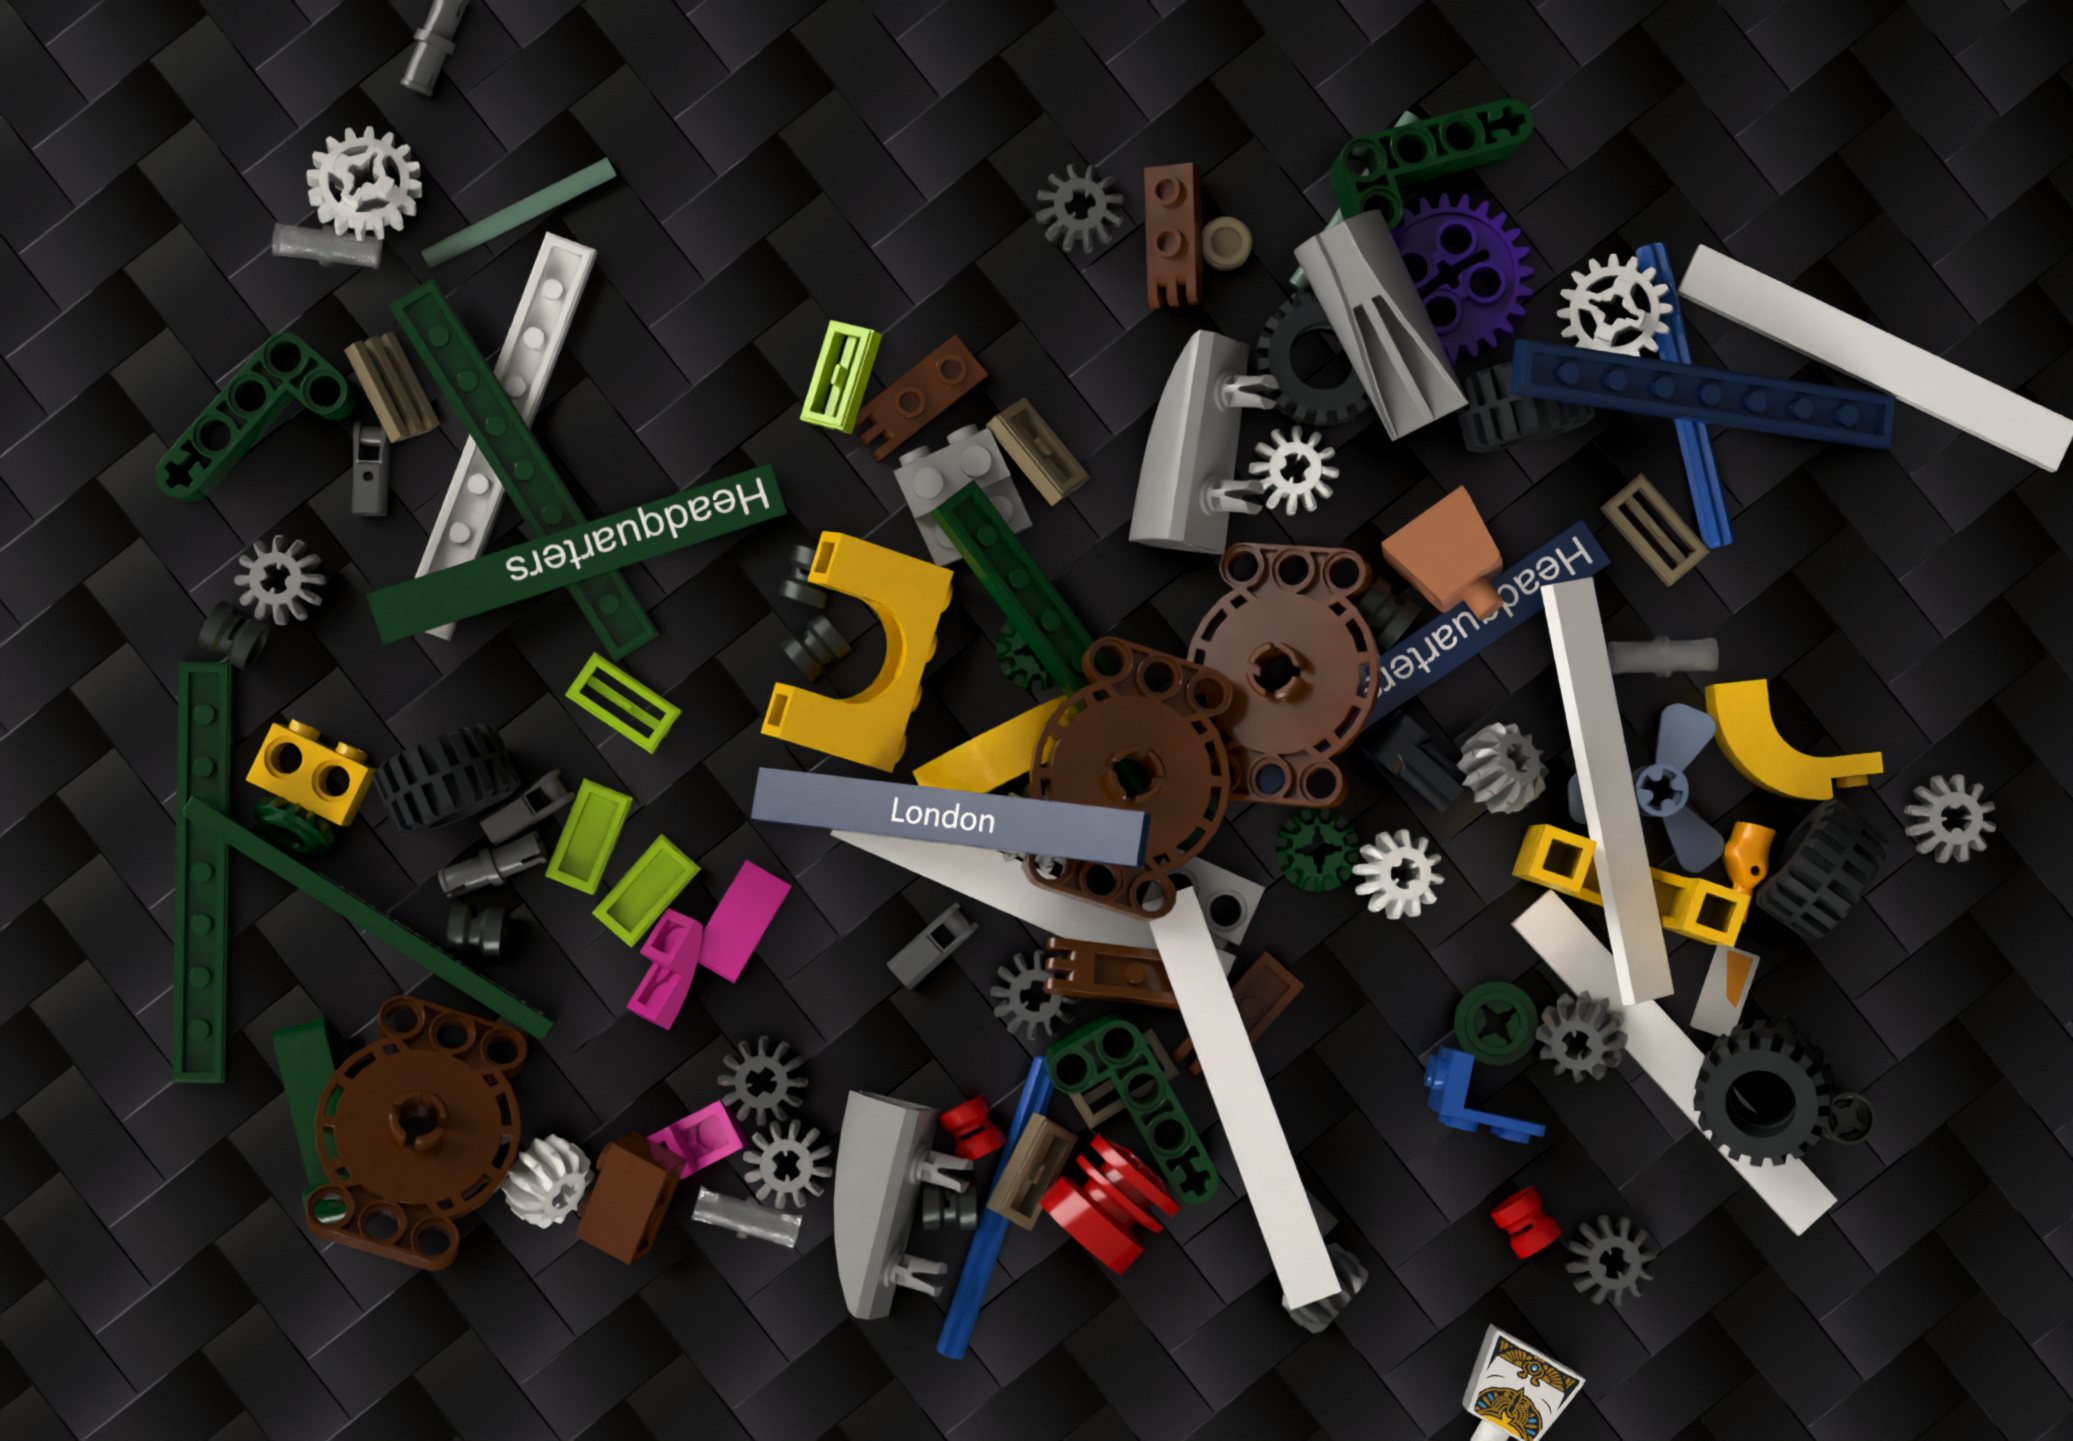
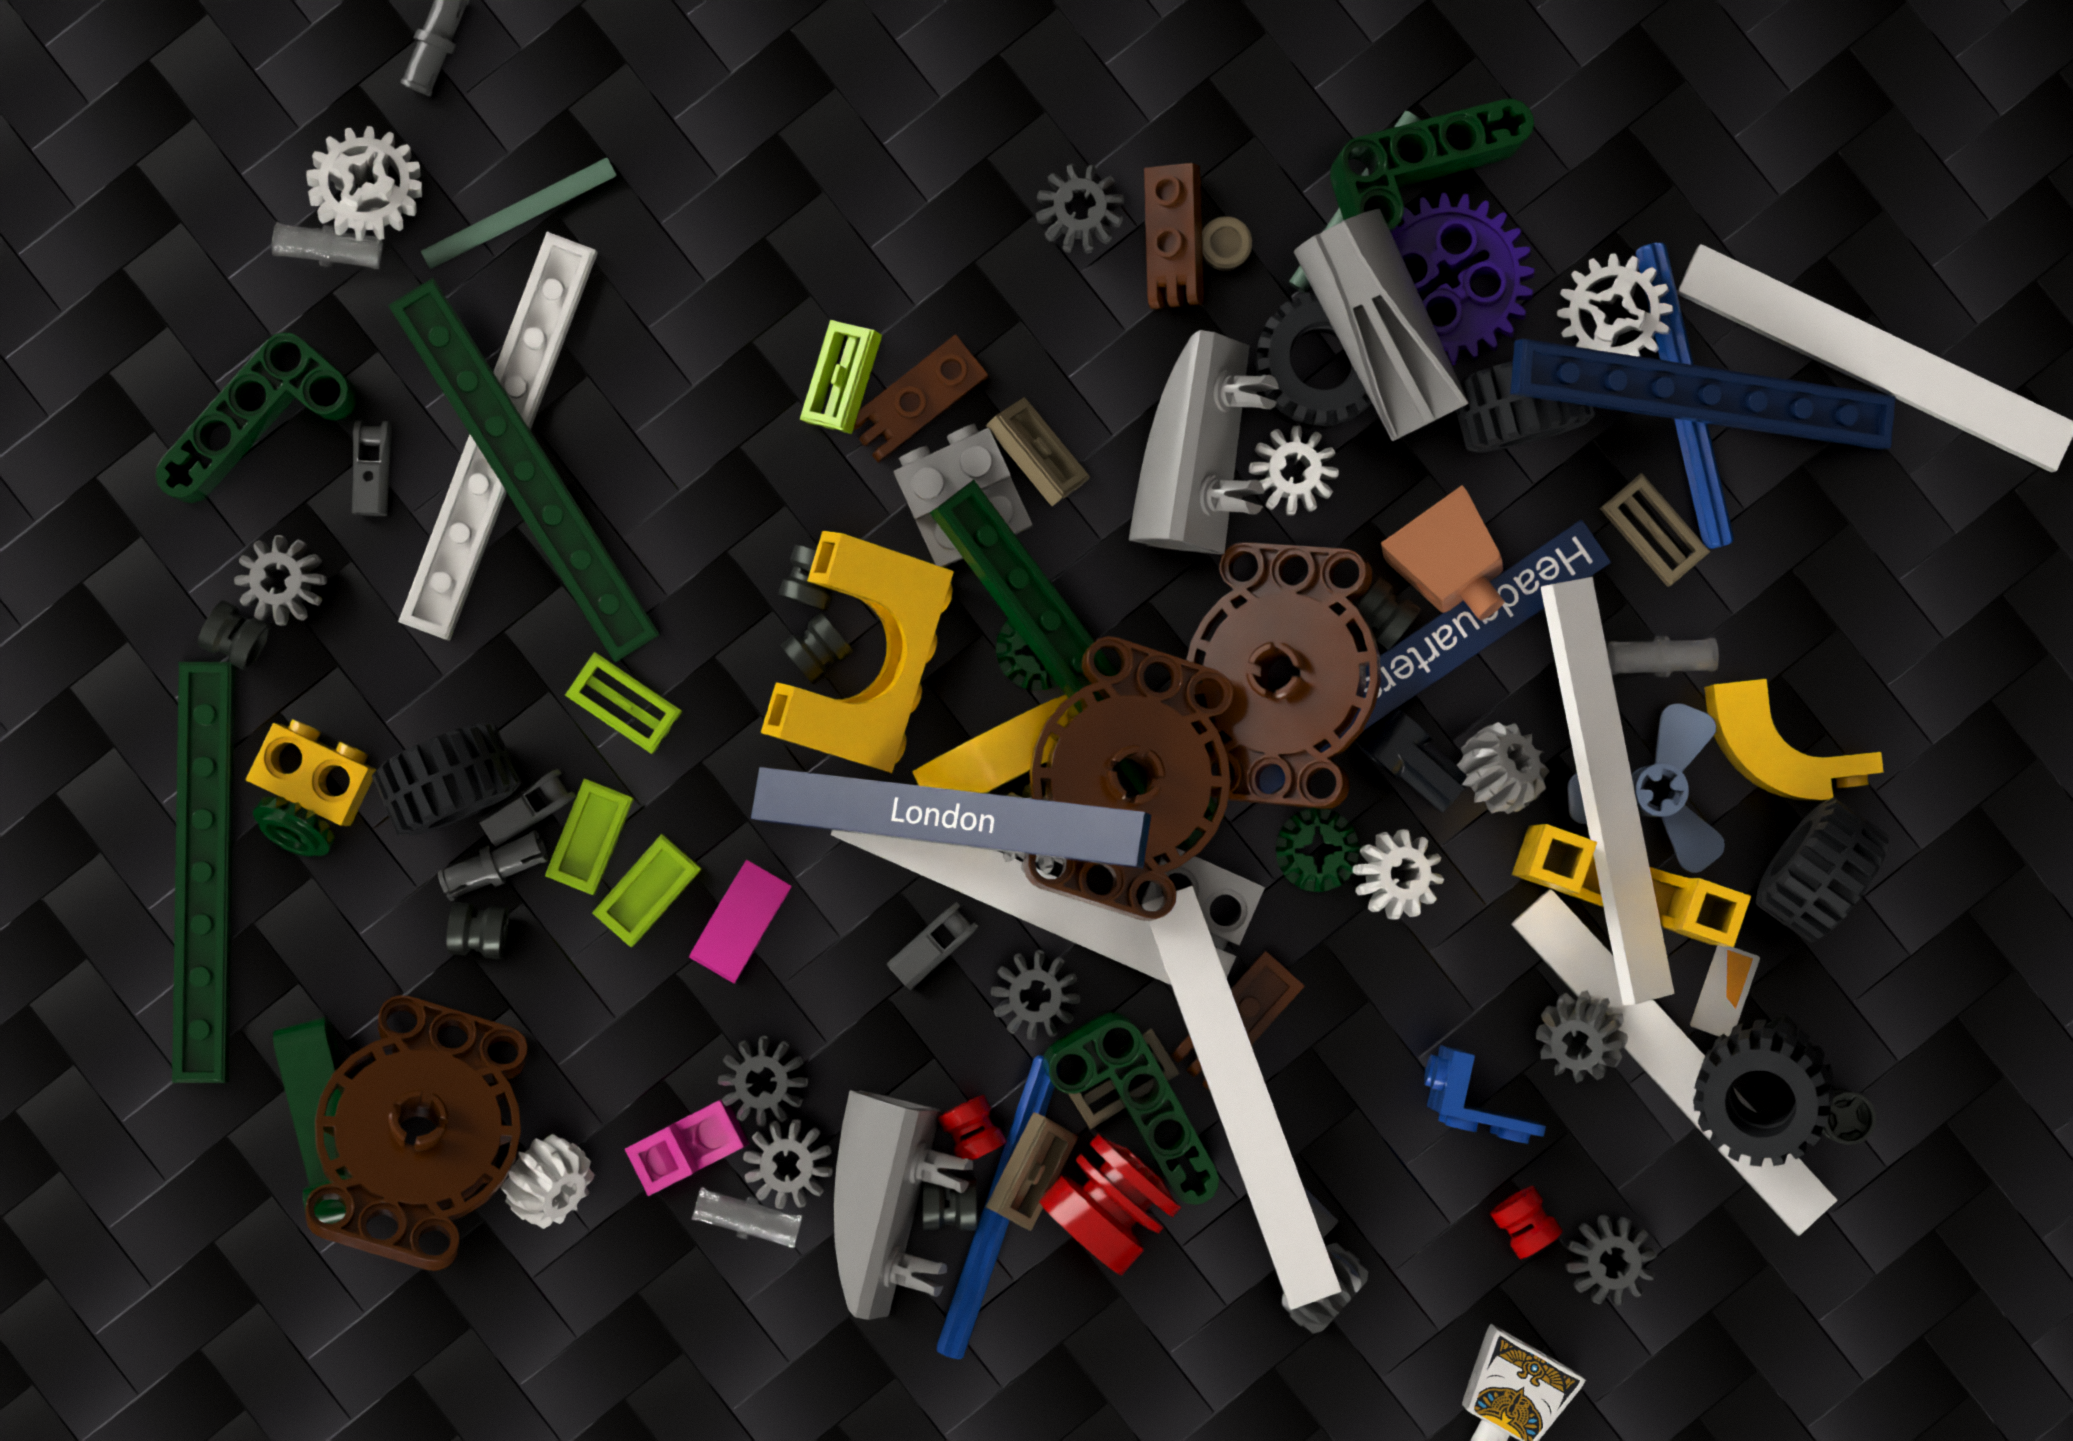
dark green tile [182,796,557,1040] -> none
dark tan tile [344,331,440,443] -> none
dark green tile [366,463,787,645] -> none
reddish brown brick [575,1131,688,1265] -> none
dark pink slope [626,908,703,1030] -> none
reddish brown hinge [1044,937,1180,1010] -> none
dark green gear [1453,981,1539,1066] -> none
light orange piece [1721,822,1776,923] -> none
light grey gear [1904,774,1997,863] -> none

